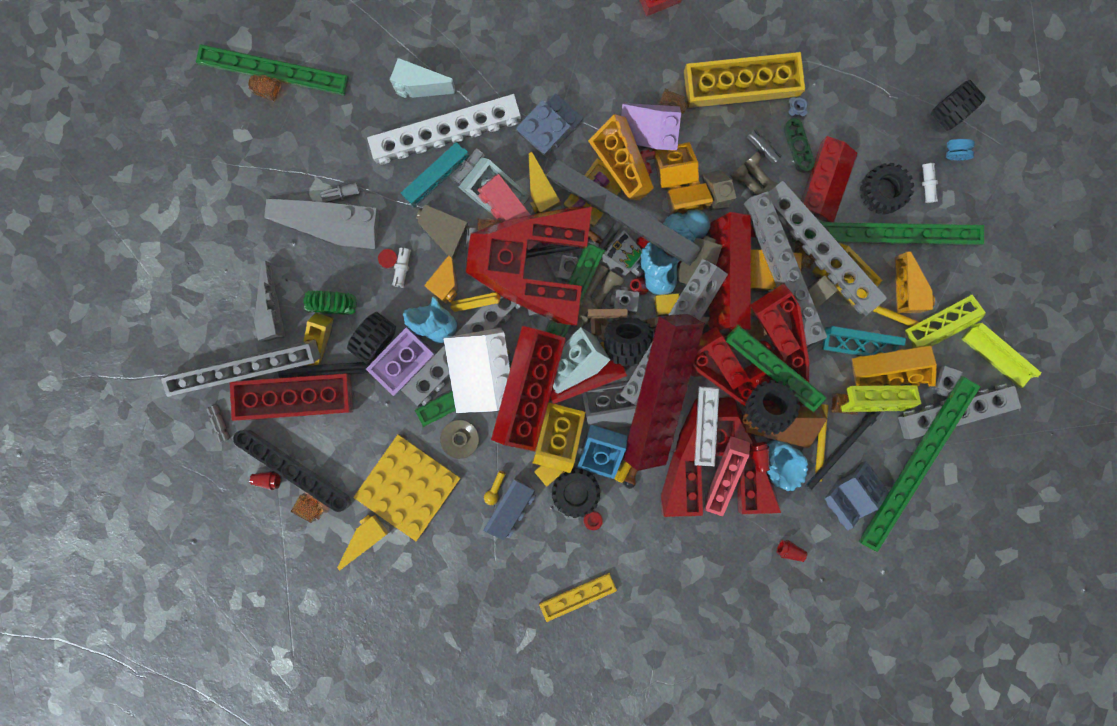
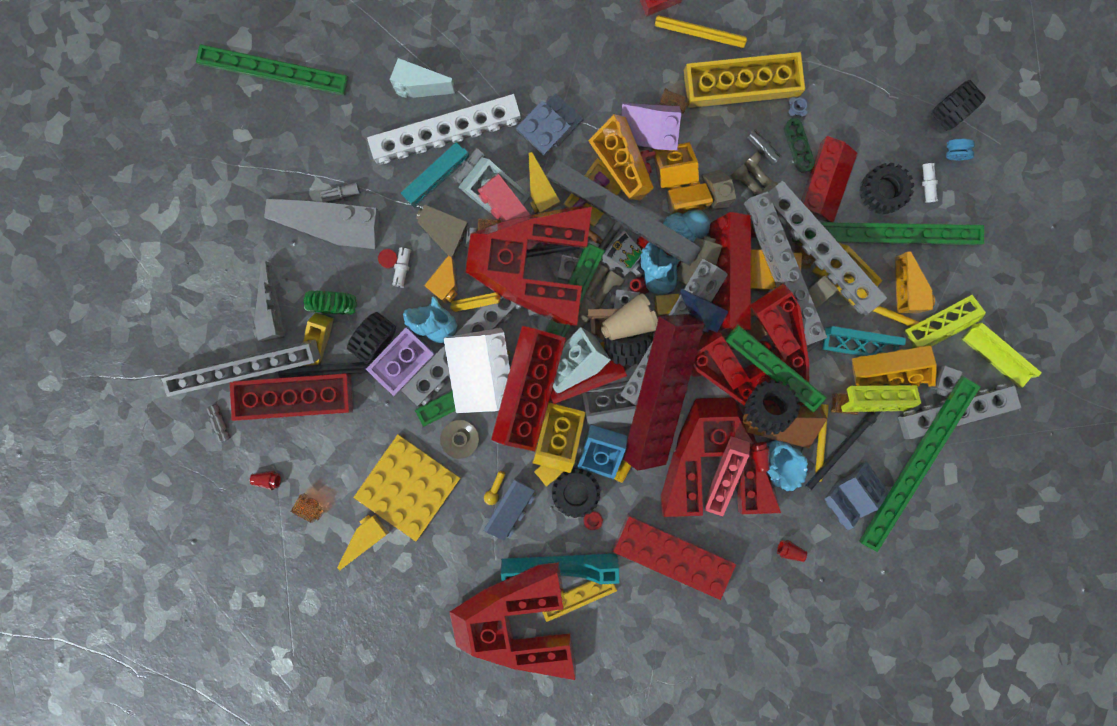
black beam [233,430,351,512] -> none
clear orange brick [248,75,281,102] -> none
dark orange piece [623,466,638,489] -> none
white tile [694,387,719,466] -> none
none -> red piece [449,562,576,680]
none -> teal arch [501,553,619,584]
none -> tan cone [601,293,658,340]
none -> red brick [612,514,736,600]
none -> yellow axle [655,15,747,48]
none -> dark blue slope [680,289,728,333]

